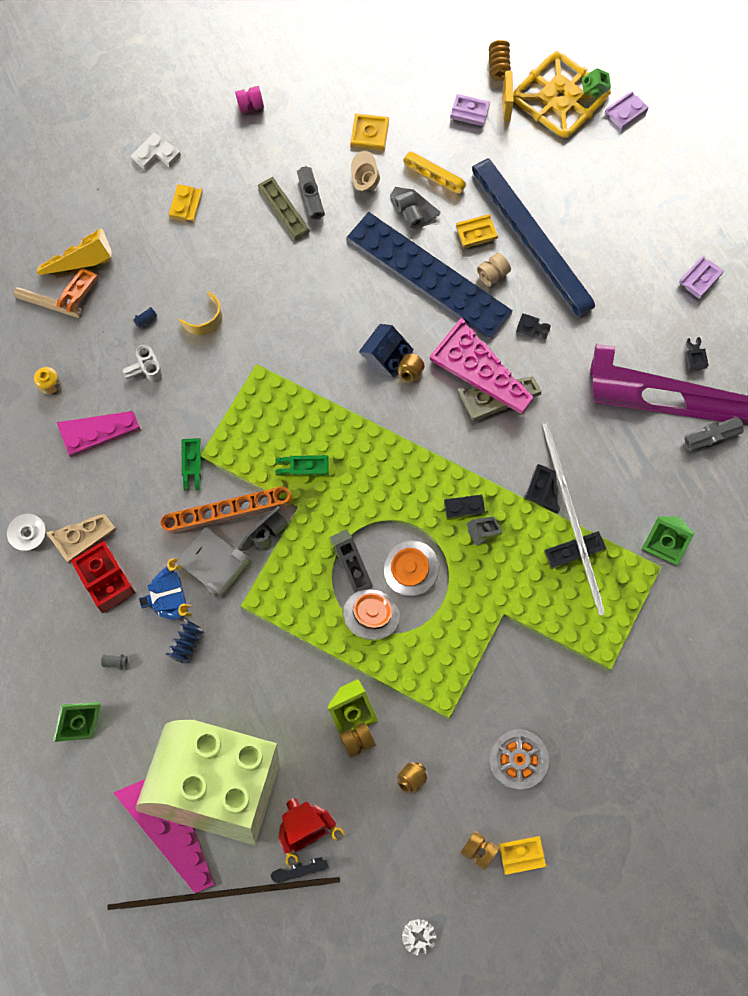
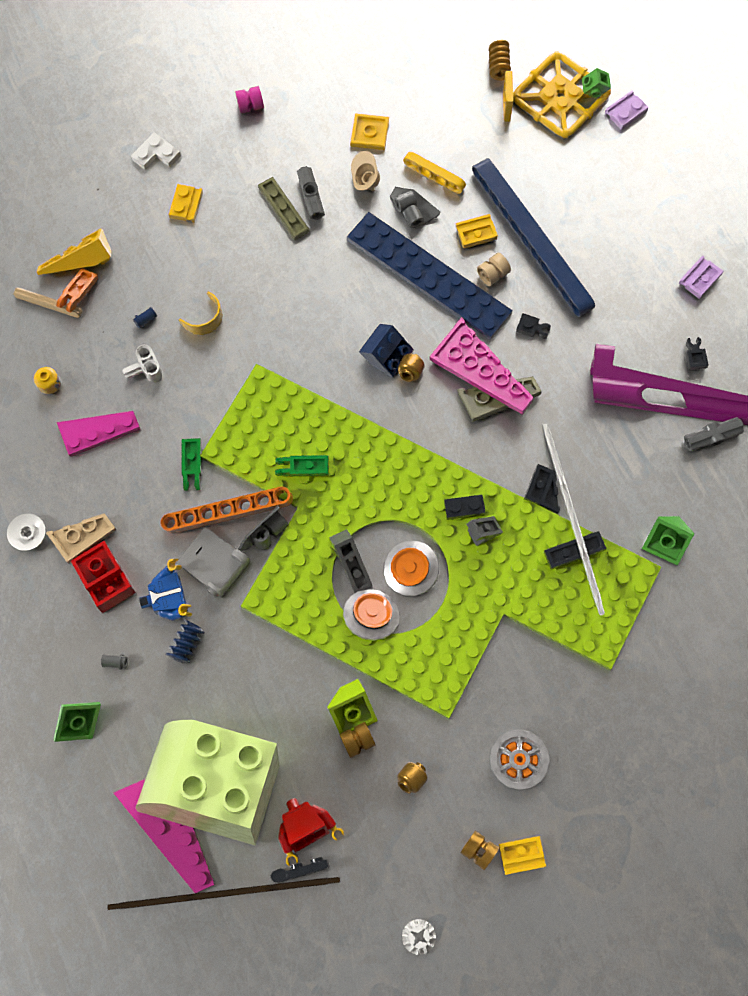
lavender plate [450,94,490,127] -> none

